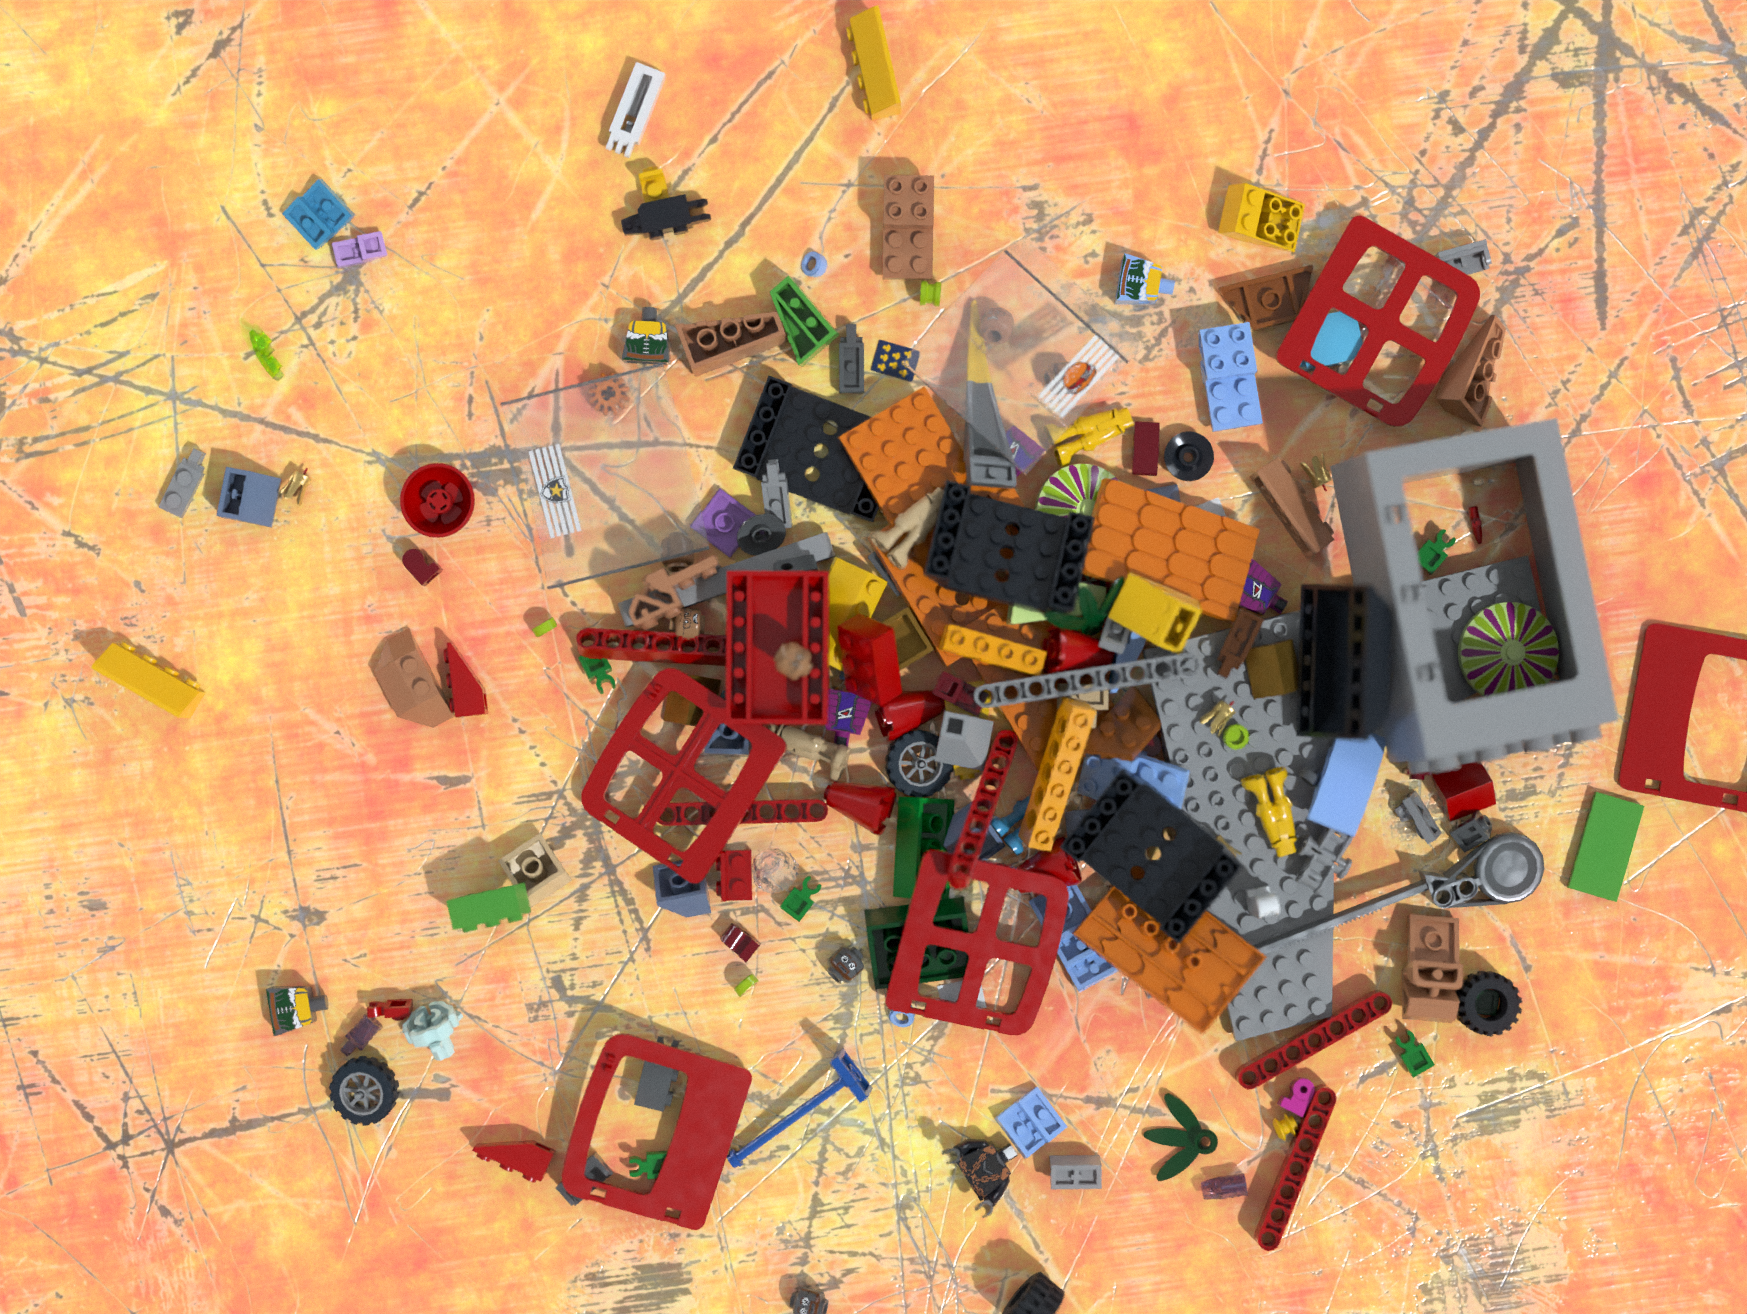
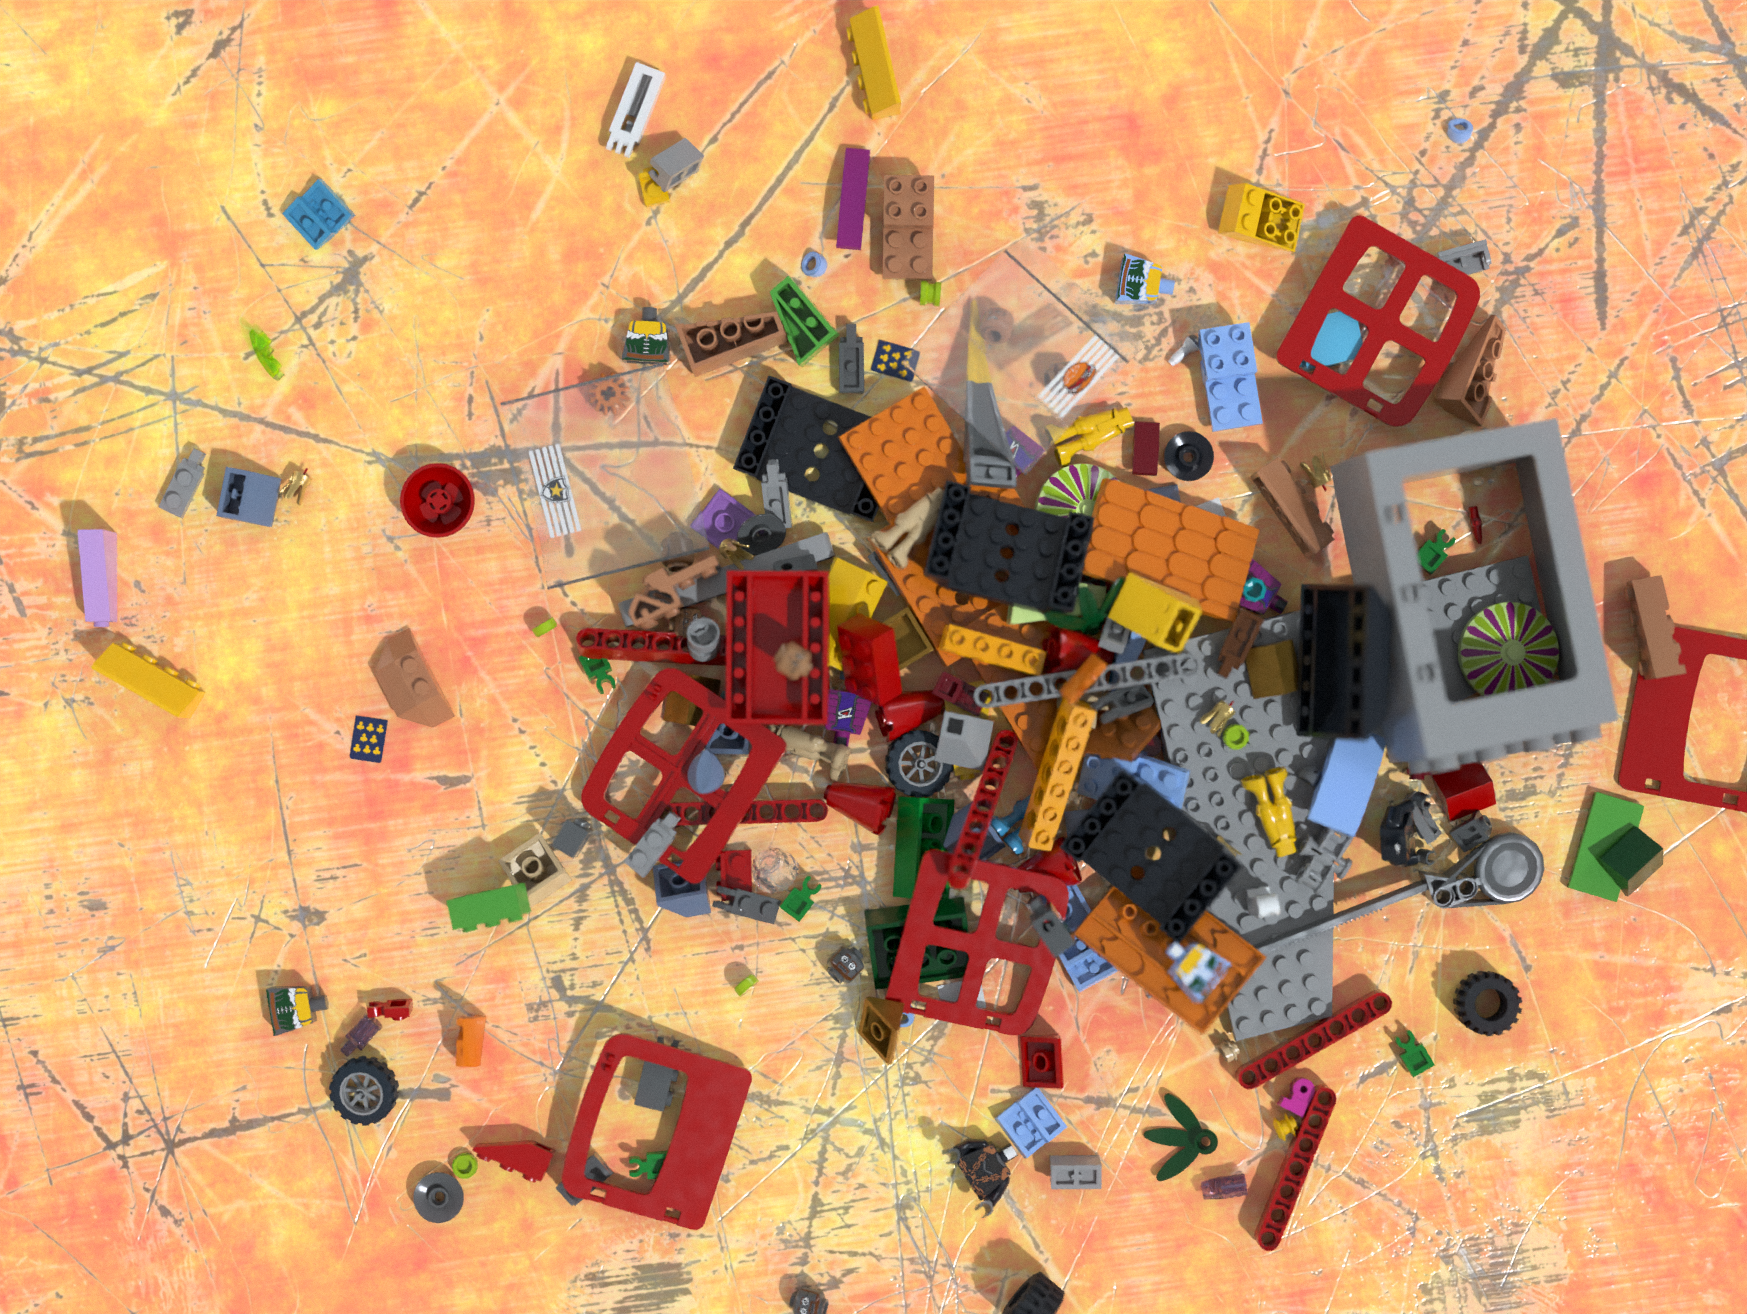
lavender slope [332,231,387,269] -> none
dark red leg [402,549,443,586] -> none
light aqua piece [402,1001,463,1061] -> none
red slope [443,642,489,718] -> none
black hinge [621,194,711,240] -> none
dark red leg [720,923,761,963] -> none
blue tile [727,1048,873,1168] -> none
dark orange wing [1218,265,1313,331] -> none
nougat piece [1402,914,1463,1023] -> none
dark green tile [1475,989,1499,1016] -> none
none -> lavender slope [78,529,117,627]
none -> dark blue sticker [350,716,388,763]
none -> dark grey dish [413,1172,464,1223]
none -> lime tile [452,1152,478,1179]
none -> orange slope [456,1015,486,1067]
none -> dark grey brick [551,817,594,858]
none -> light grey hinge [624,812,681,878]
none -> light grey hinge [649,138,704,192]
none -> light grey wheel [687,618,720,662]
none -> sand blue piece [687,749,725,794]
none -> dark grey hinge [712,885,781,924]
none -> pearl gold piece [719,538,754,570]
none -> magenta slope [836,148,870,250]
none -> pearl gold slope [858,996,904,1065]
none -> red slope [1020,1034,1064,1089]
none -> dark grey torso [1026,896,1076,958]
none -> orange slope [1059,653,1108,705]
none -> dark grey hinge [1091,685,1155,724]
none -> torso [1166,941,1231,1003]
none -> white piece [1168,335,1199,366]
none -> tan plate [1218,1039,1240,1063]
none -> teal tile [1242,577,1267,603]
none -> black torso [1380,791,1435,868]
none -> light blue piece [1447,118,1473,144]
none -> dark green slope [1599,826,1664,897]
none -> nougat wedge [1624,575,1686,680]

